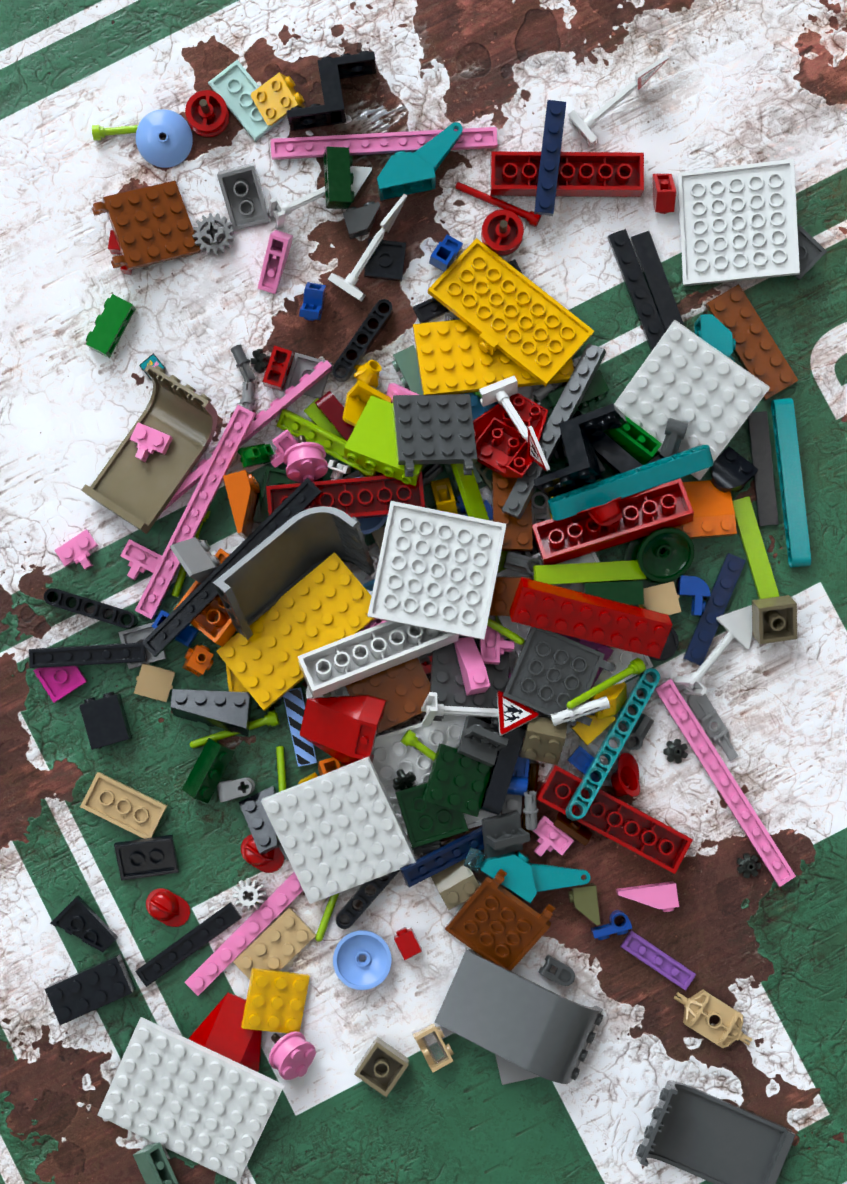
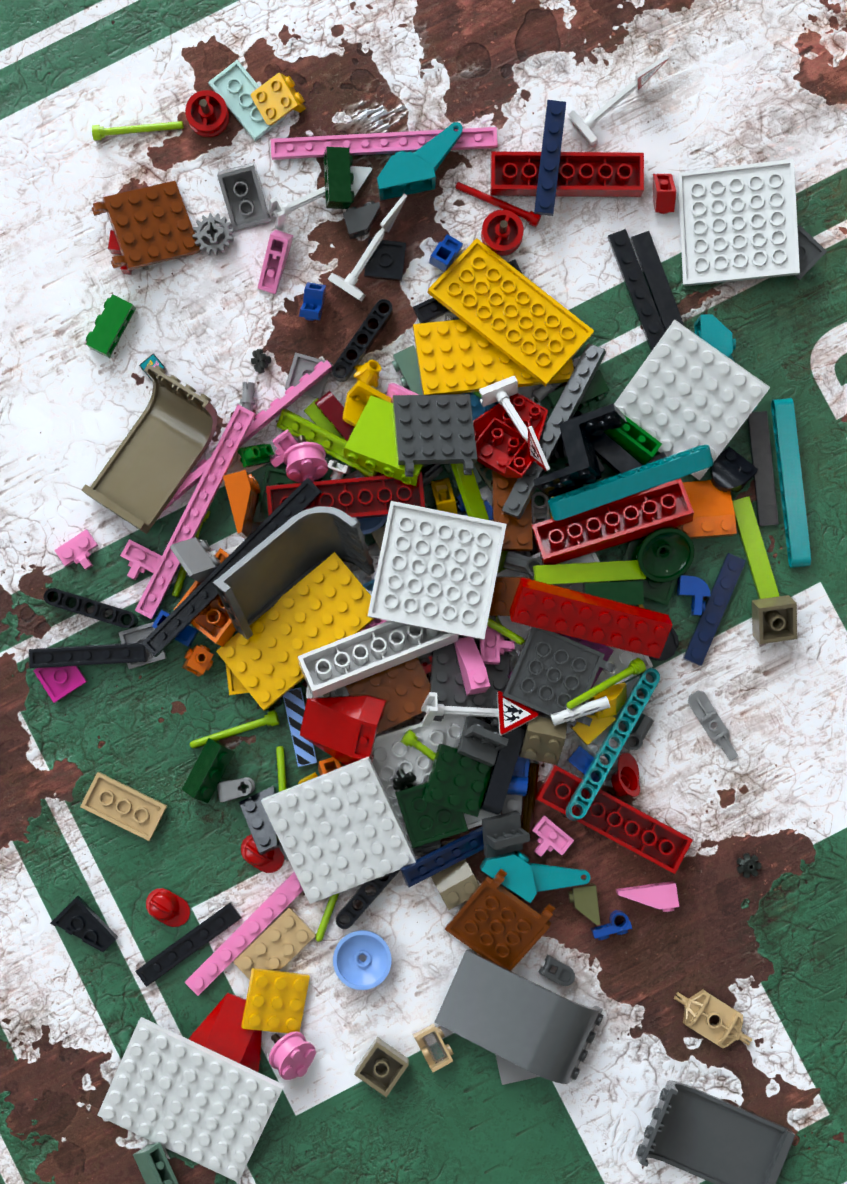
black brick [45,953,136,1025] -> none
black brick [79,691,132,750] -> none
black tile [114,835,179,881] -> none
bright pink hinge [130,422,173,463] -> none
tan piece [134,663,175,702] -> none
light blue dish [136,109,193,168] -> none
wedge [170,689,252,737] -> none
dark grey axle [231,345,255,383] -> none
white gear [232,878,266,912] -> none
red brick [262,345,294,392] -> none
black bracket [287,51,376,131] -> none
red brick [394,927,422,960] -> none
clear light blue slope [463,848,485,872] -> none
yellow plate [477,331,499,355] -> none
light grey axle [523,791,539,830] -> none
reddish brown plate [553,812,592,846] -> none
red piece [577,497,622,526] -> none
medium lavender tile [620,930,696,991] -> none
tan piece [643,581,681,615] -> none
bright pink plate [655,679,796,887] -> none
dark grey piece [660,418,688,457] -> none
pearl dark grey plant [663,739,688,764] -> none
white piece [673,605,753,696] -> none
dark orange plate [706,284,798,401] -> none

